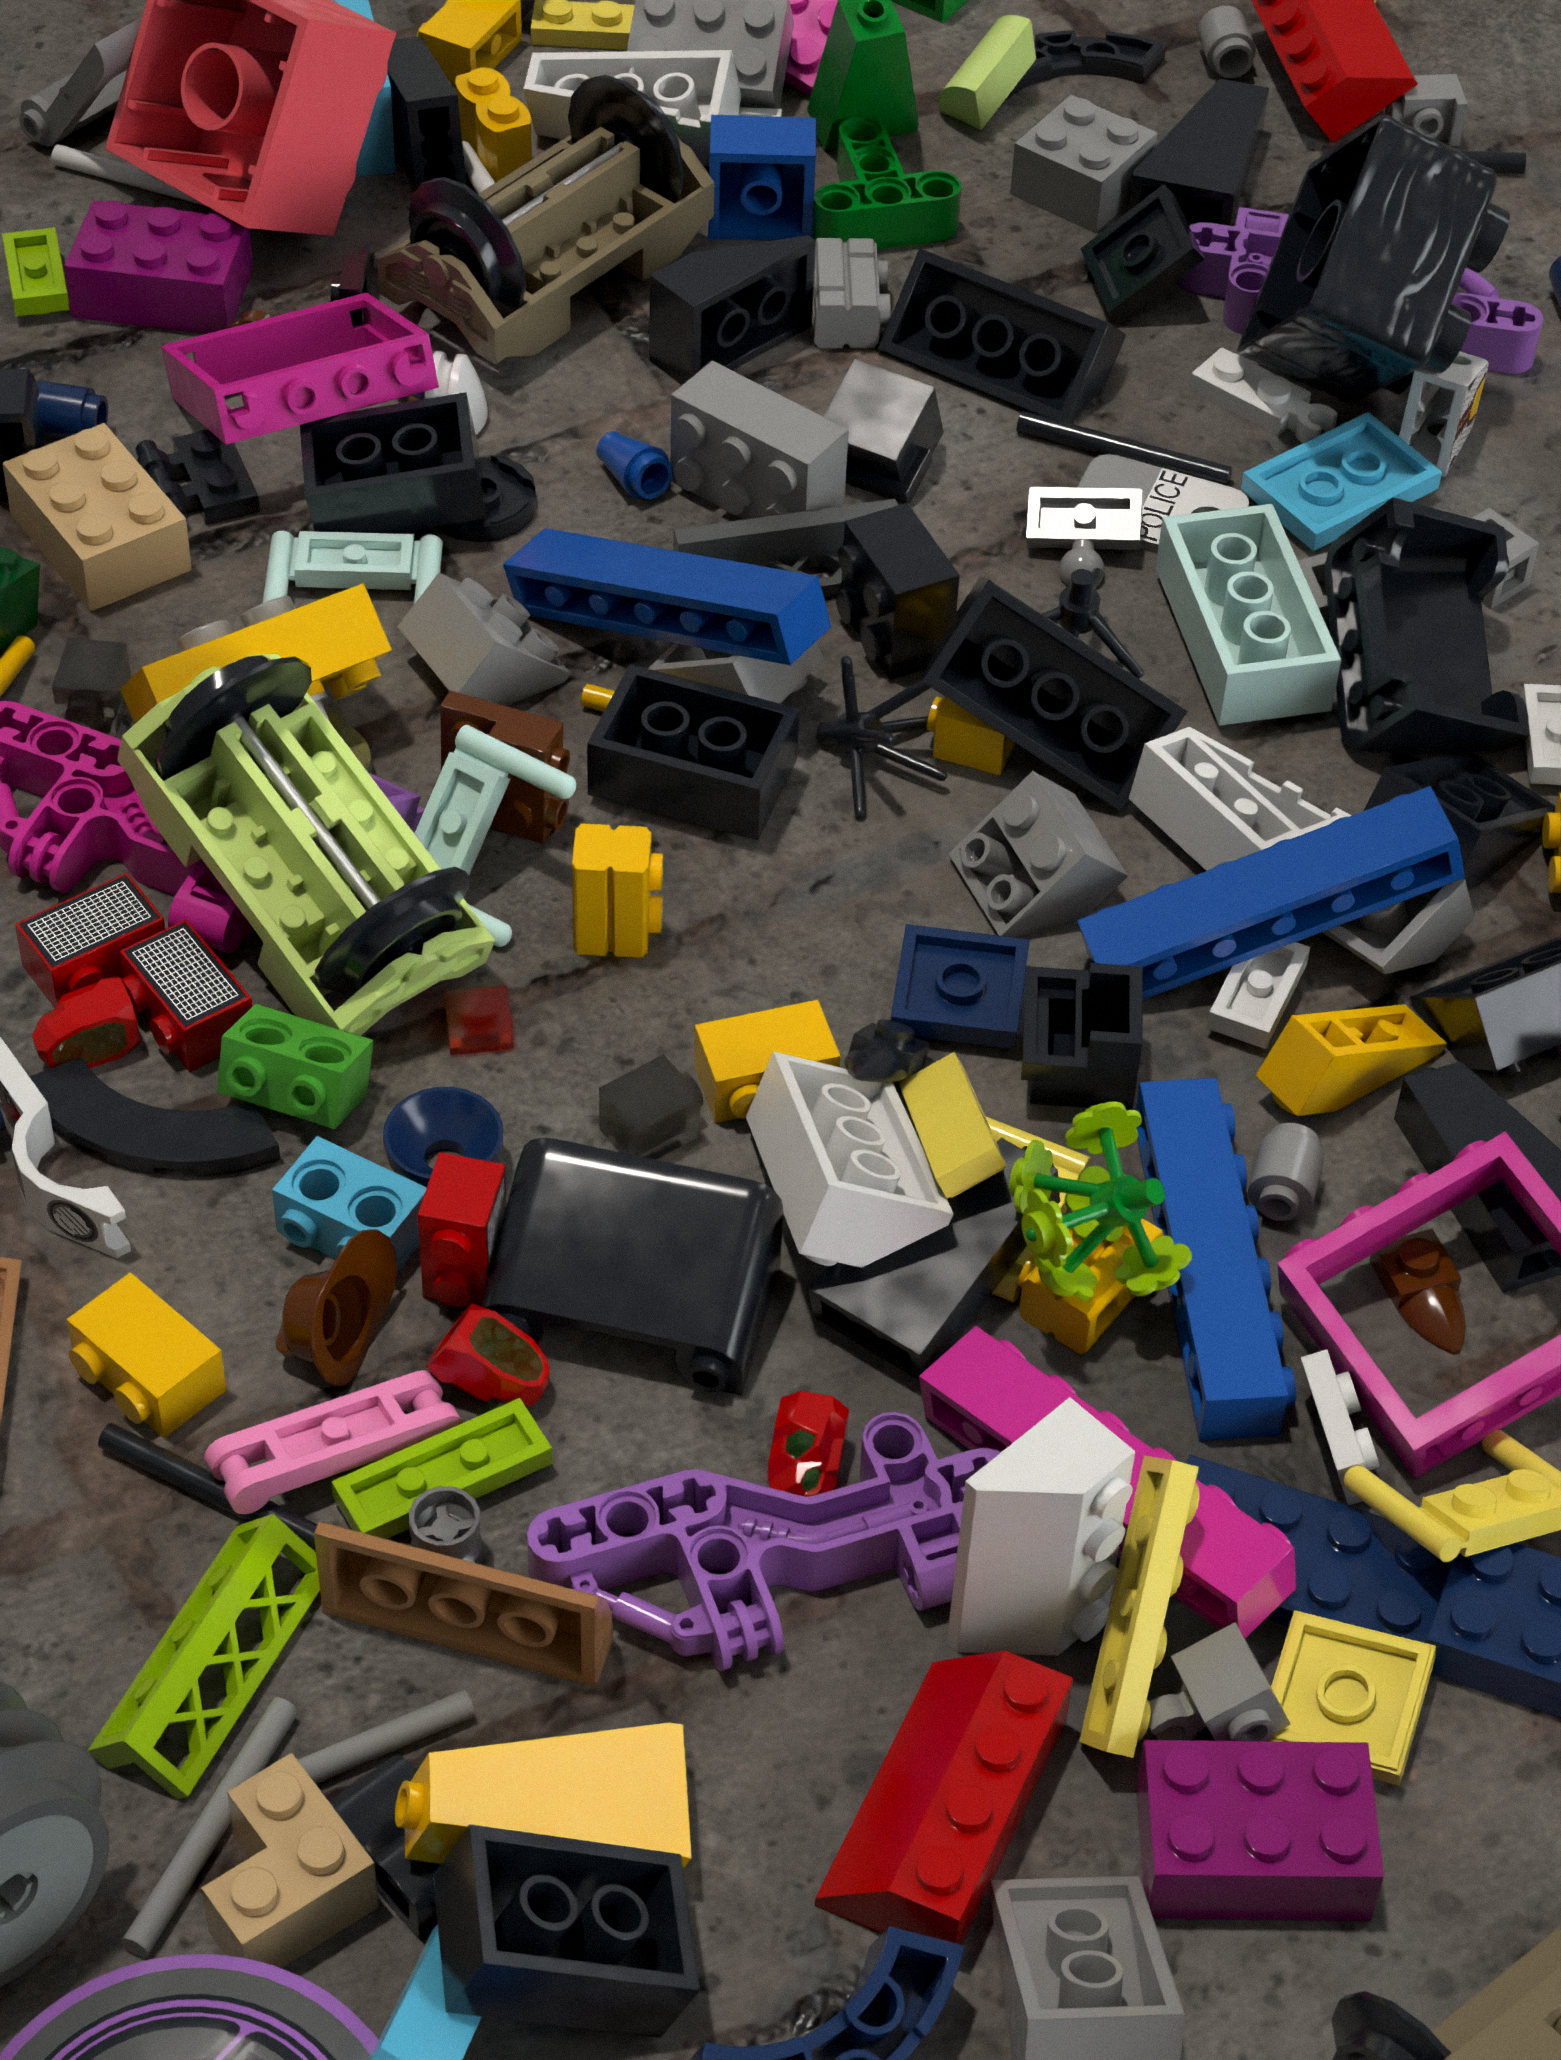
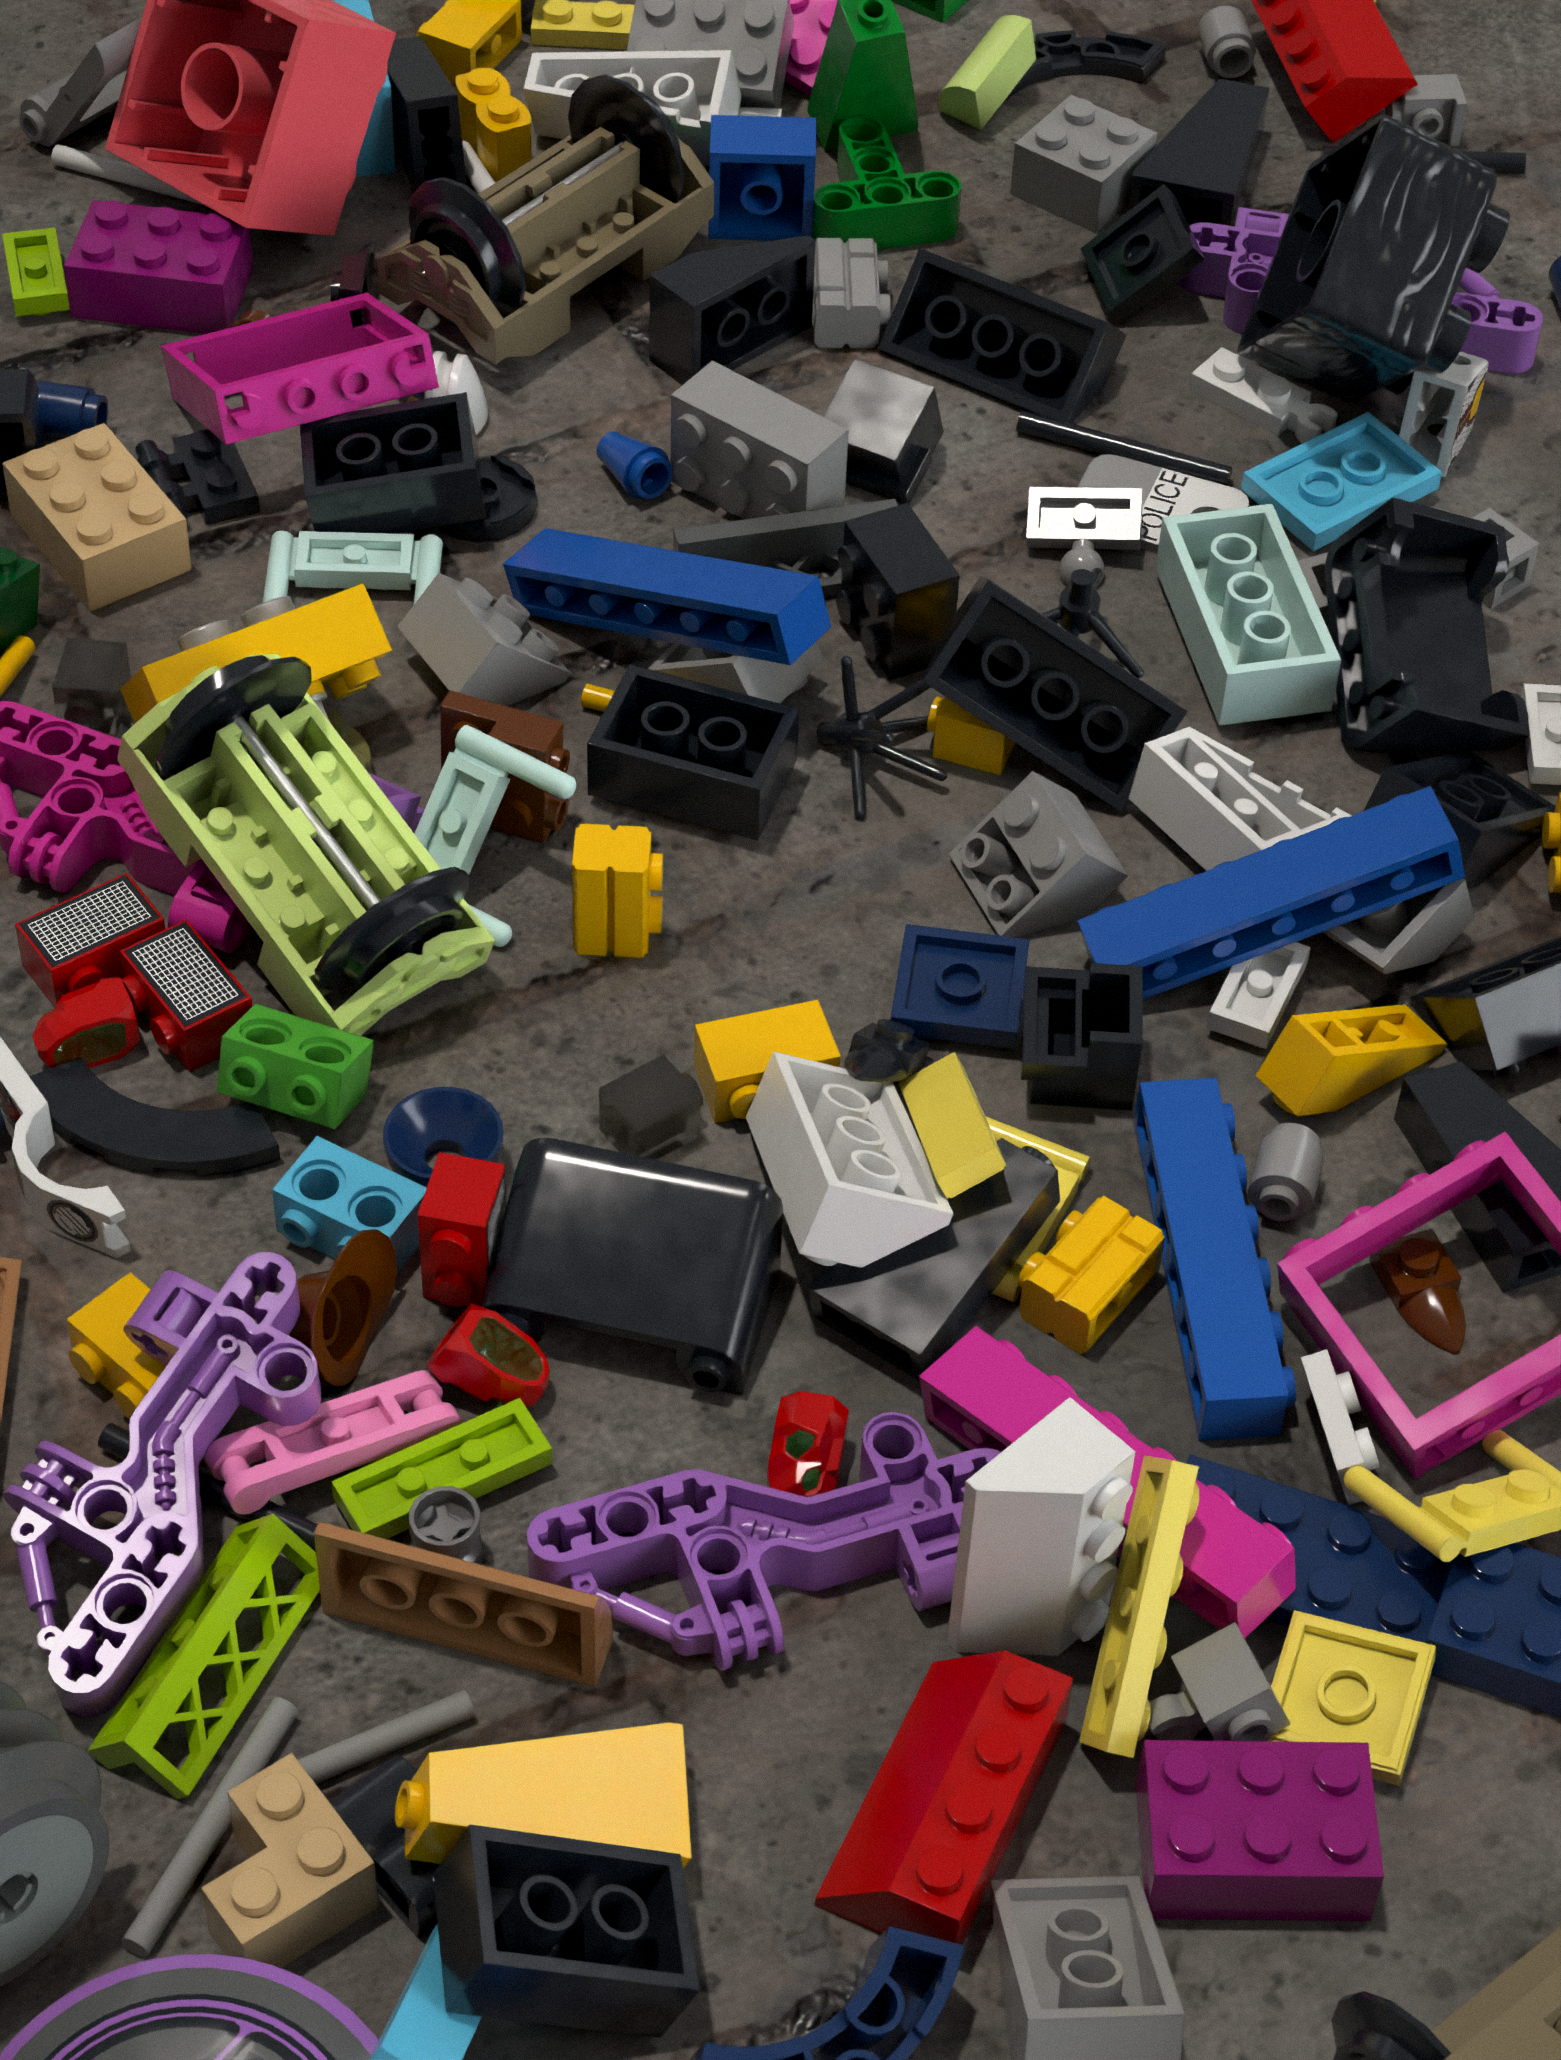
clear red plate [444,985,514,1055] -> none
lime plant [1009,1102,1192,1301] -> none
none -> medium lavender beam [3,1252,321,1718]

